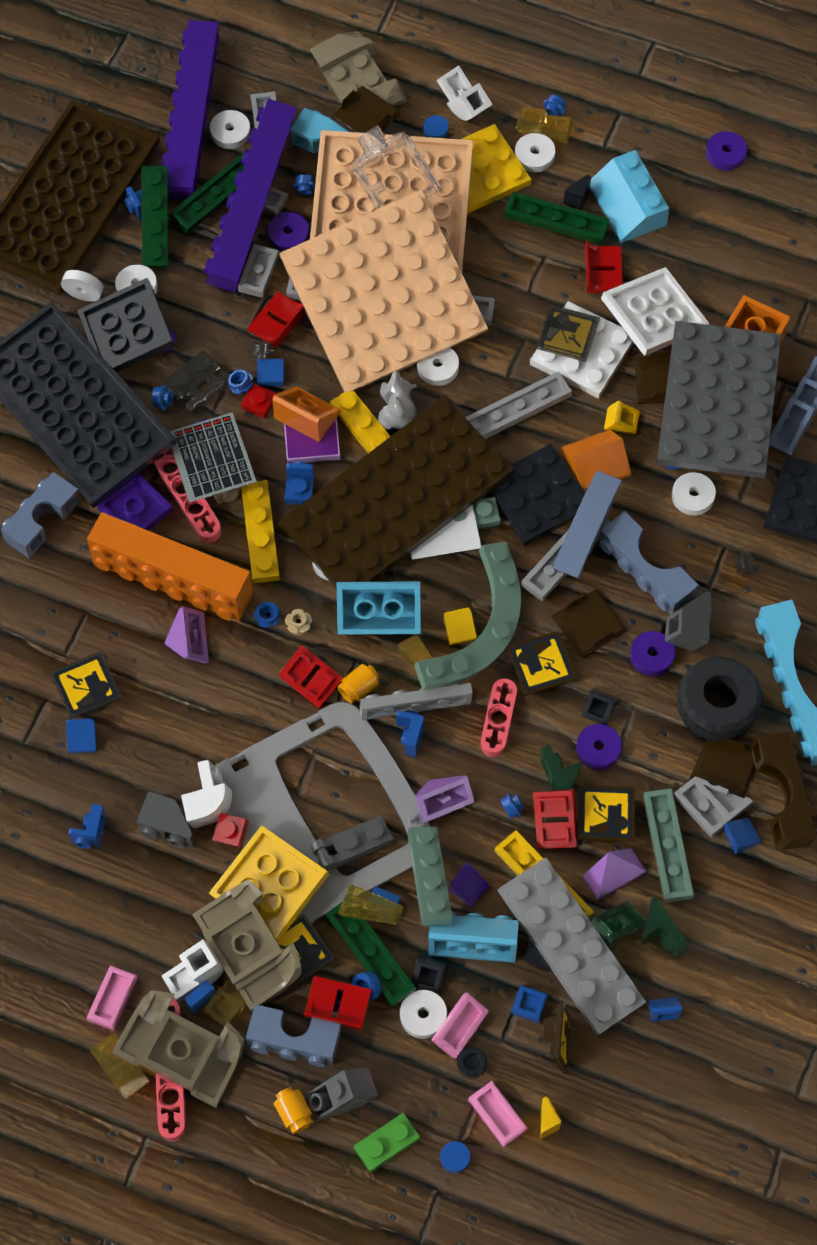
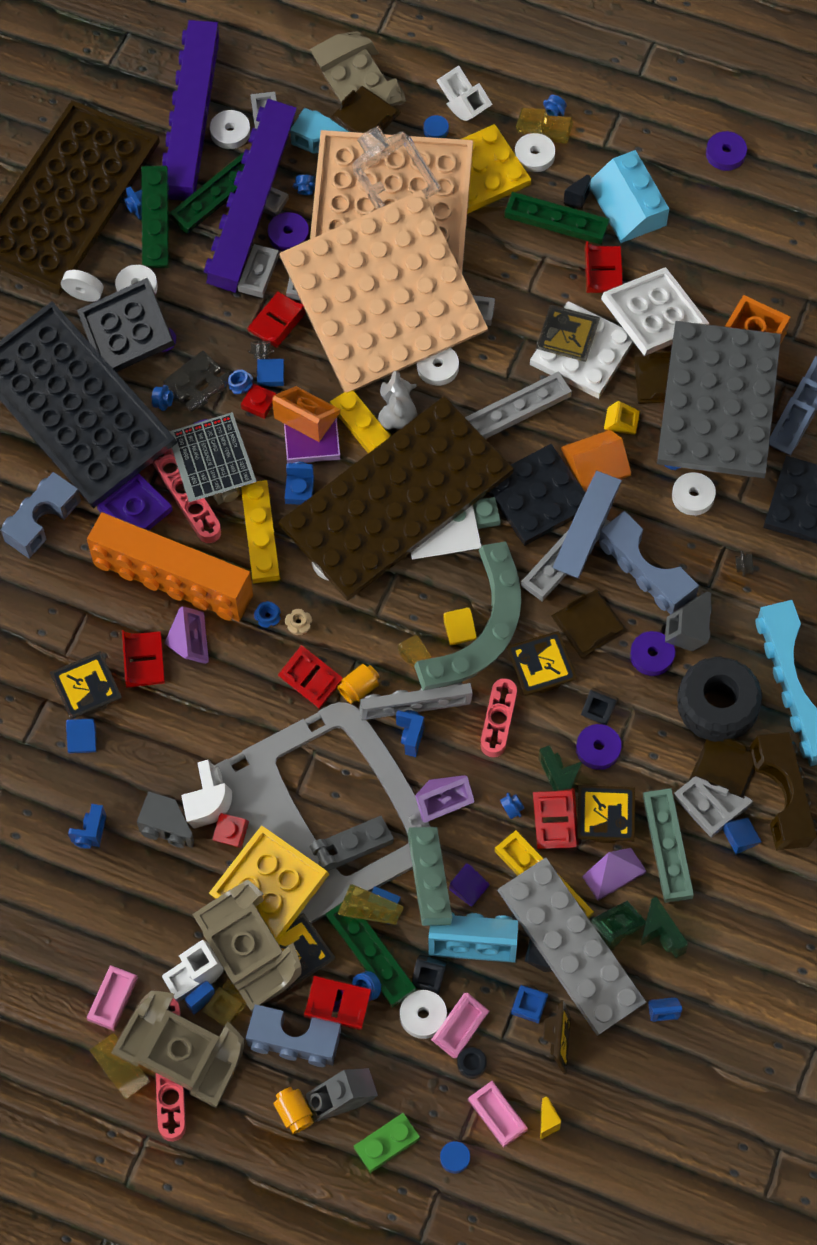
medium azure slope [337,582,421,634] -> none
none -> red piece [122,630,165,688]

